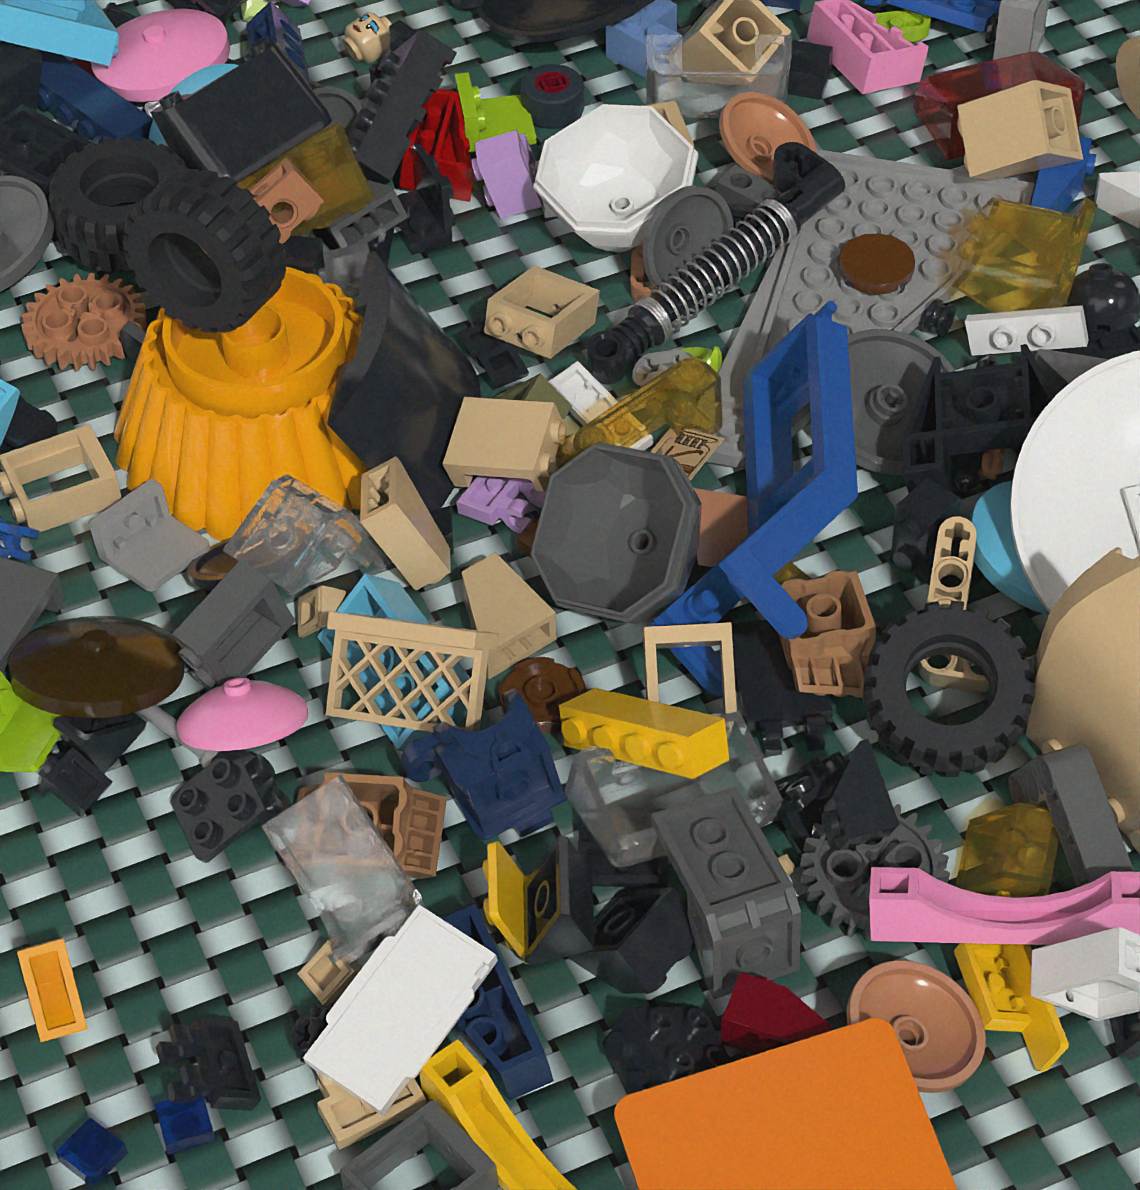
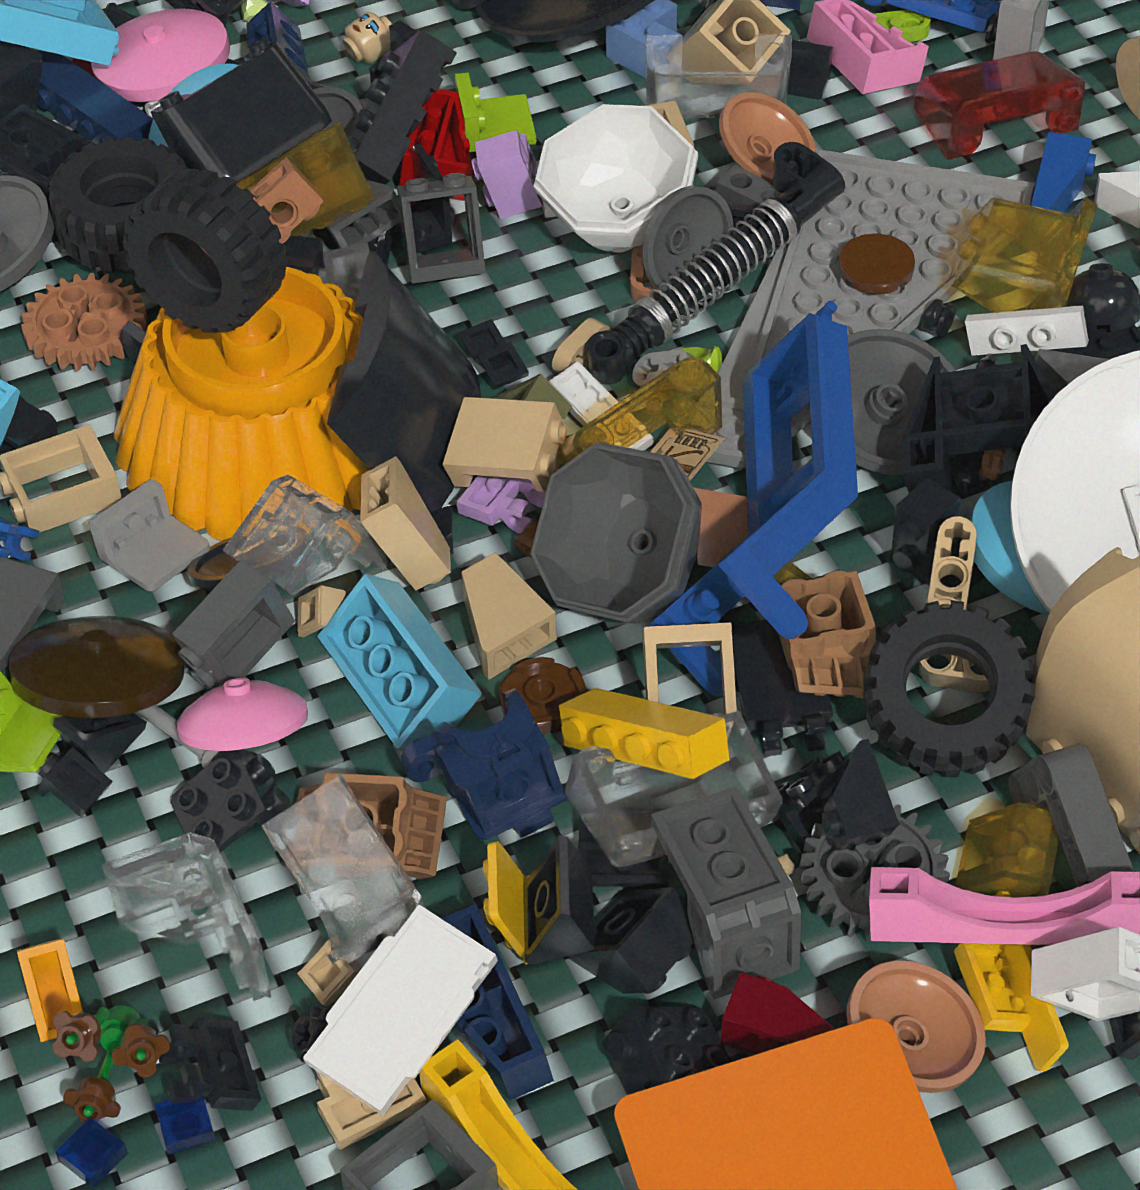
tan fence [325,612,499,733] -> none
tan window [484,265,600,359] -> none
black wheel [520,64,584,129] -> none
tan slope [957,80,1083,181] -> none
none -> reddish brown plant [52,1005,170,1125]
none -> clear bracket [102,832,272,1004]
none -> dark grey window [397,173,486,284]
none -> tan beam [552,318,610,373]

